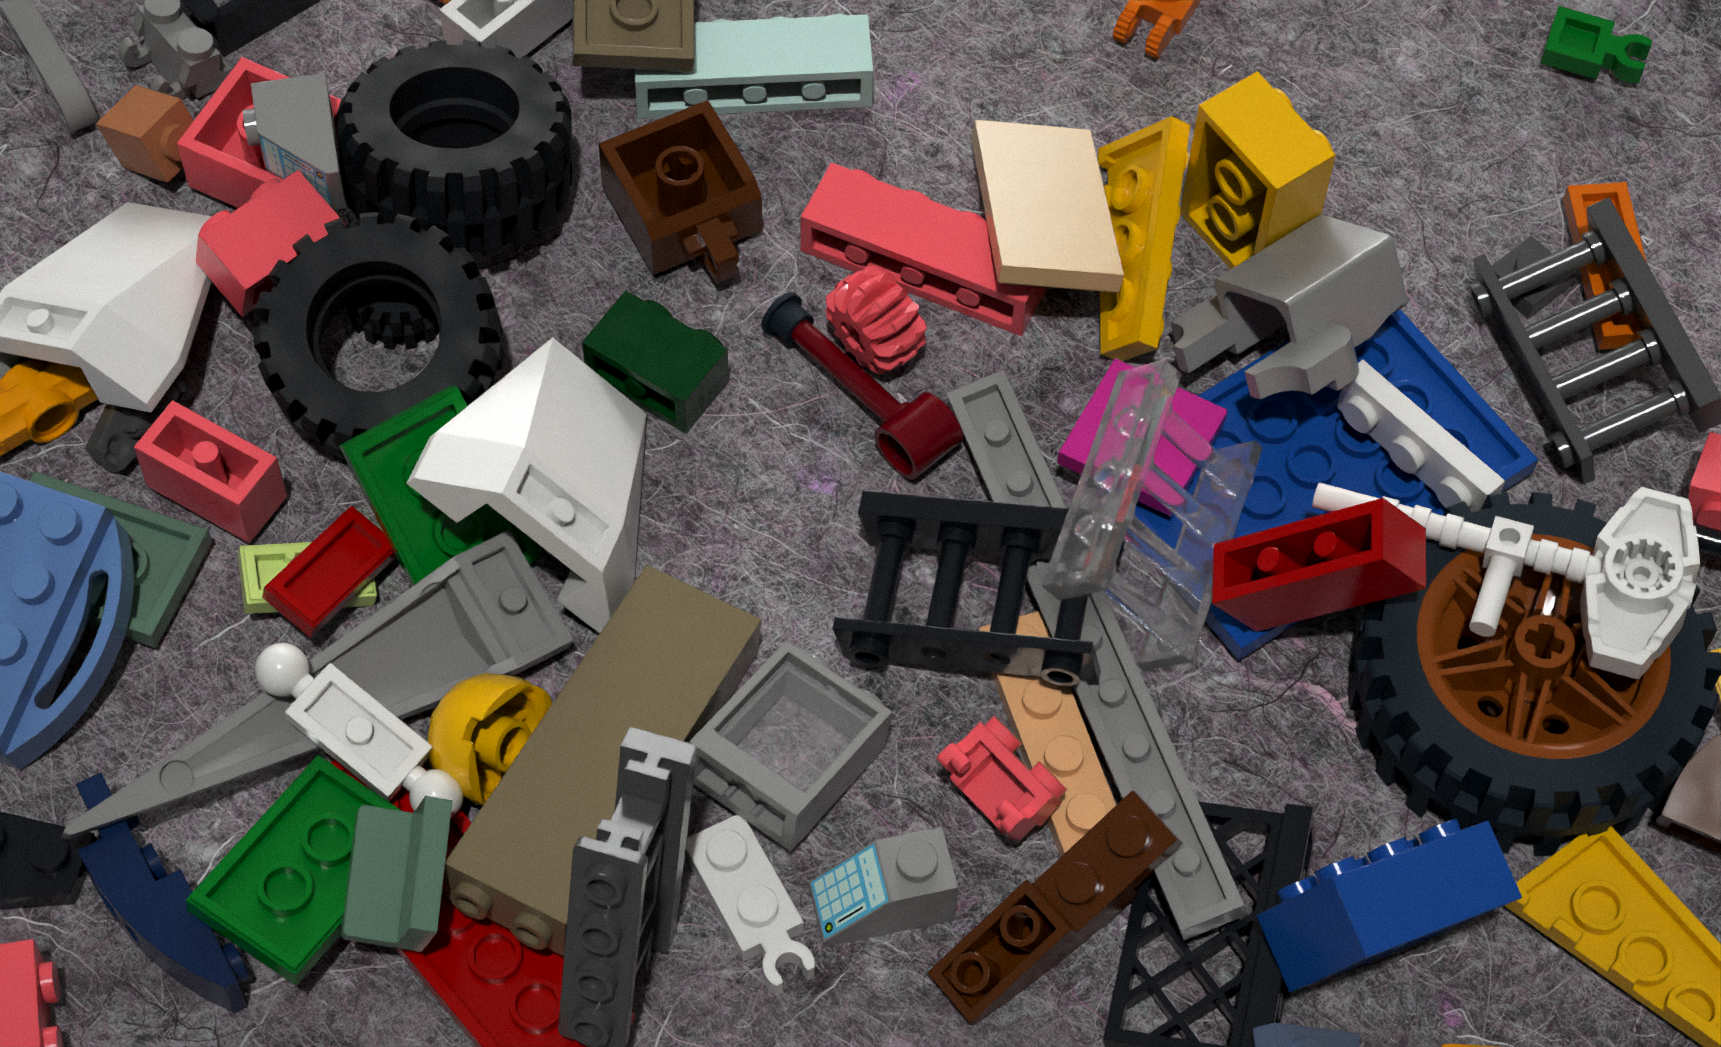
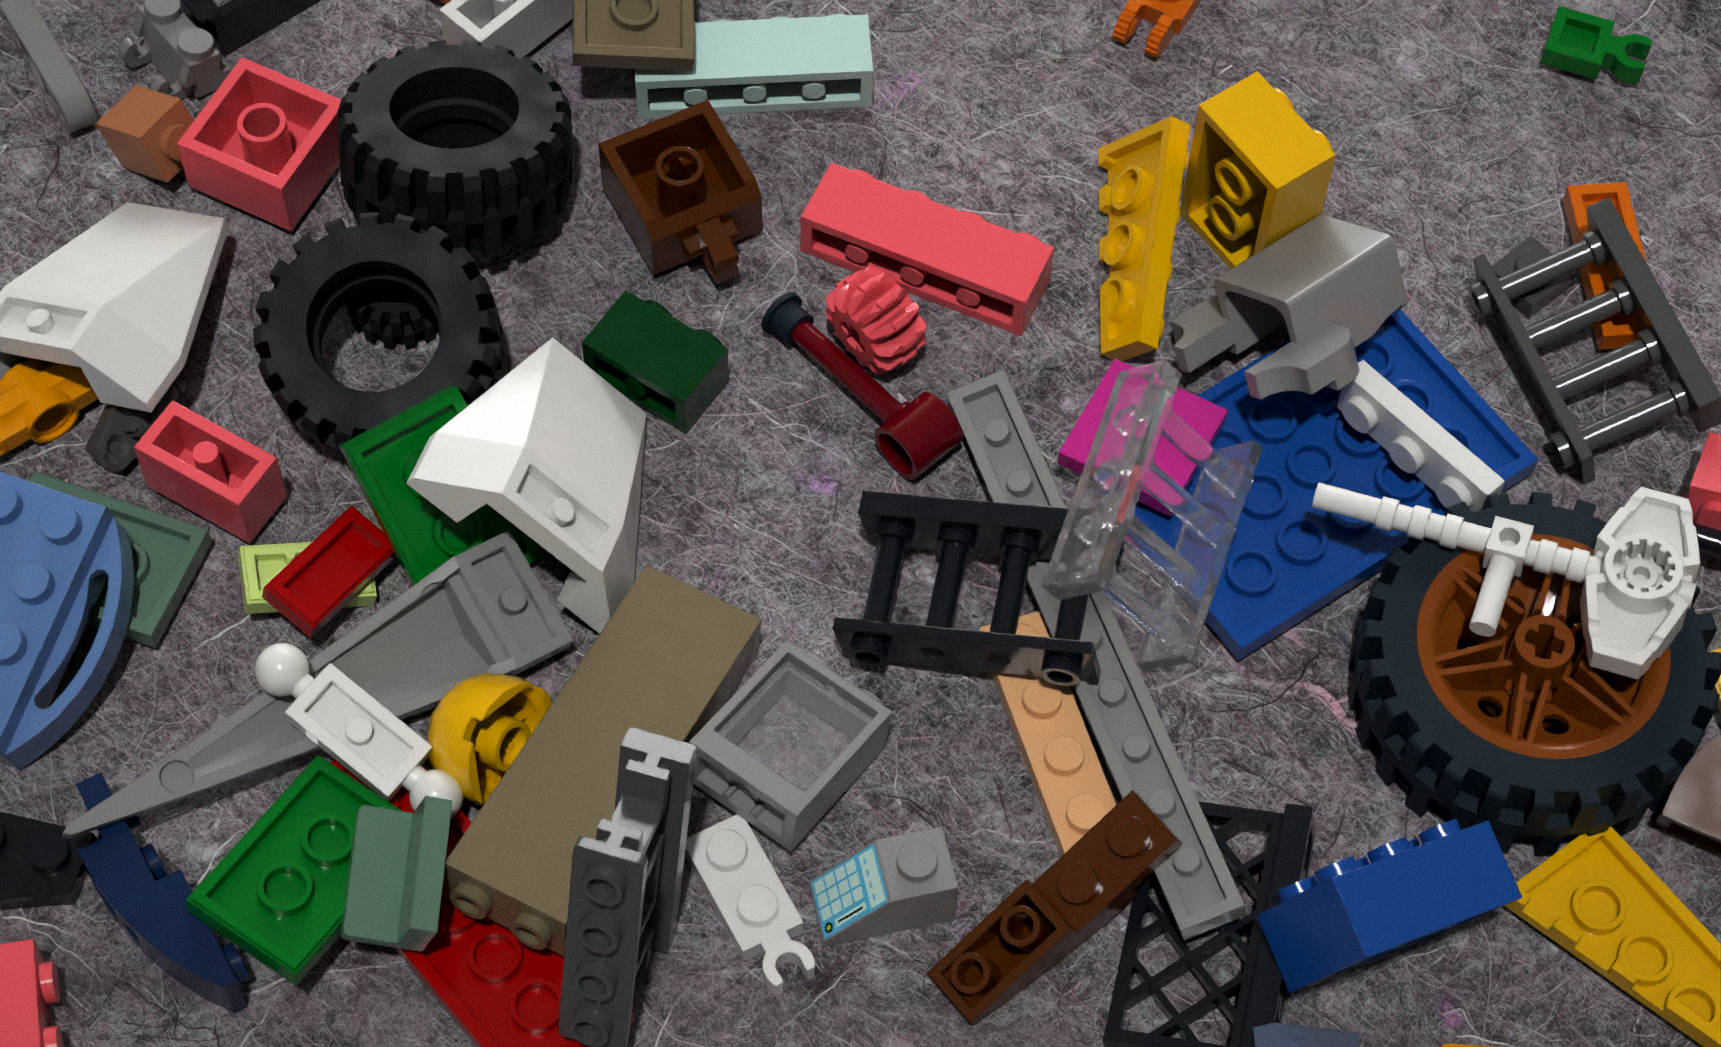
coral brick [196,170,346,317] -> none
light grey slope [243,73,346,210] -> none
coral piece [936,715,1068,841] -> none
tan tile [971,120,1124,293] -> none
red brick [1212,498,1426,632] -> none

